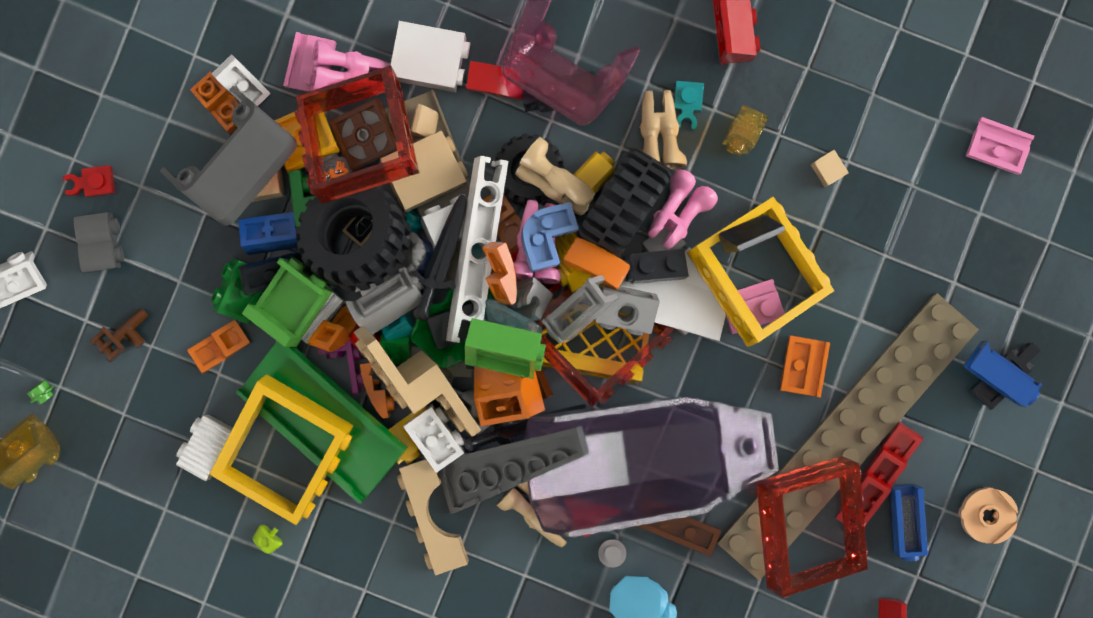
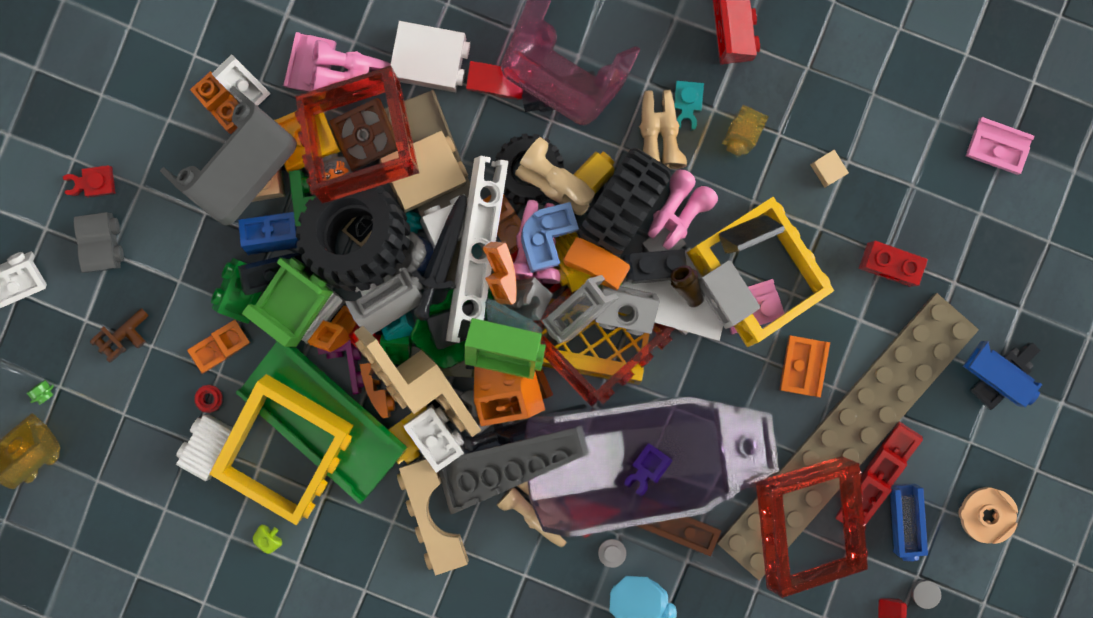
tan slope [411,104,439,138] -> none
none -> red plate [194,385,223,413]
none -> dark purple plate [624,443,673,496]
none -> dark brown cone [671,265,704,307]
none -> light grey panel [699,261,760,329]
none -> red brick [859,241,928,287]
none -> light grey tile [911,579,941,609]

